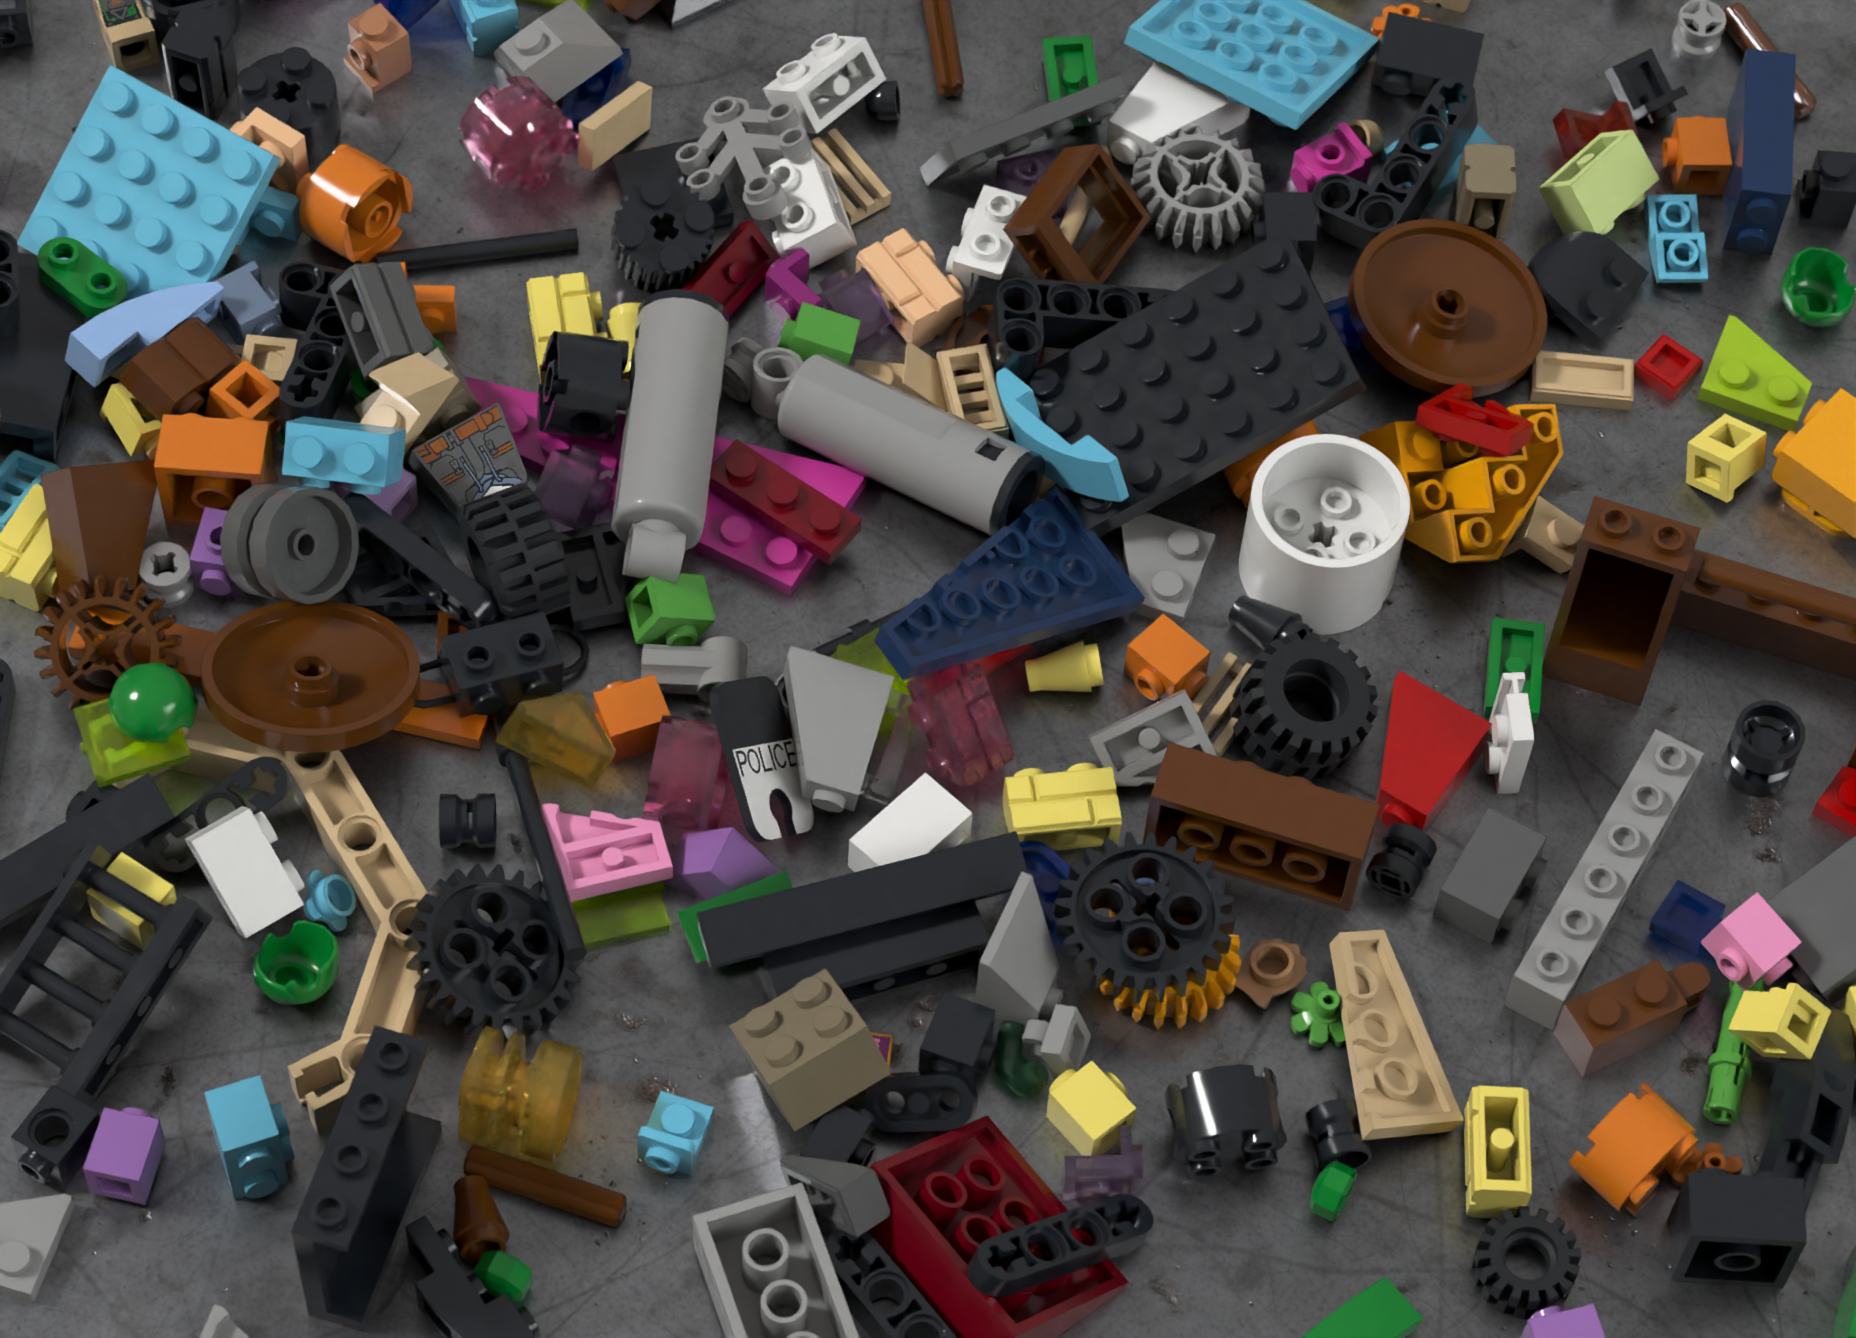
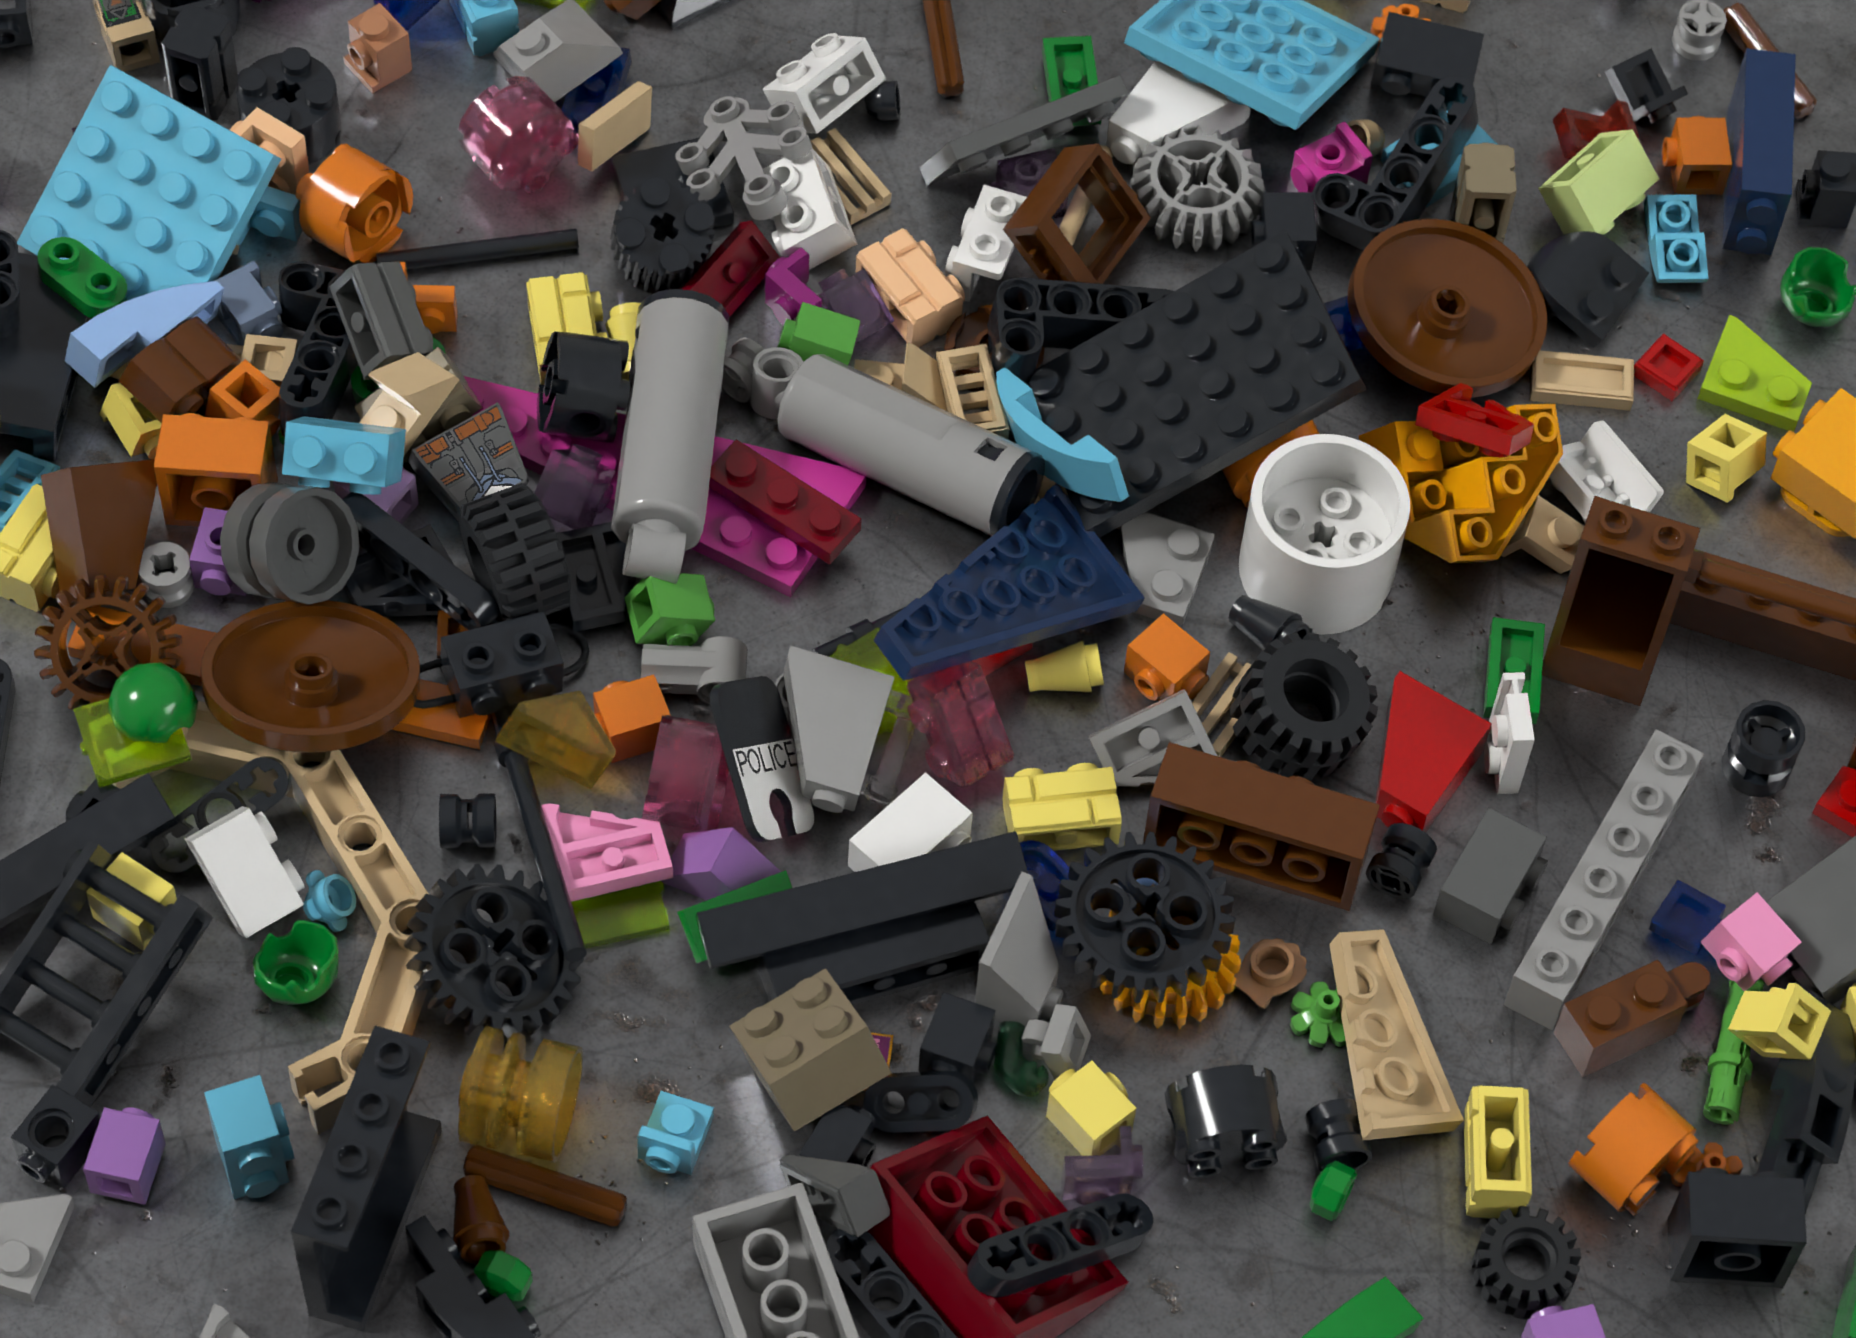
none -> white bracket [1549,420,1664,523]

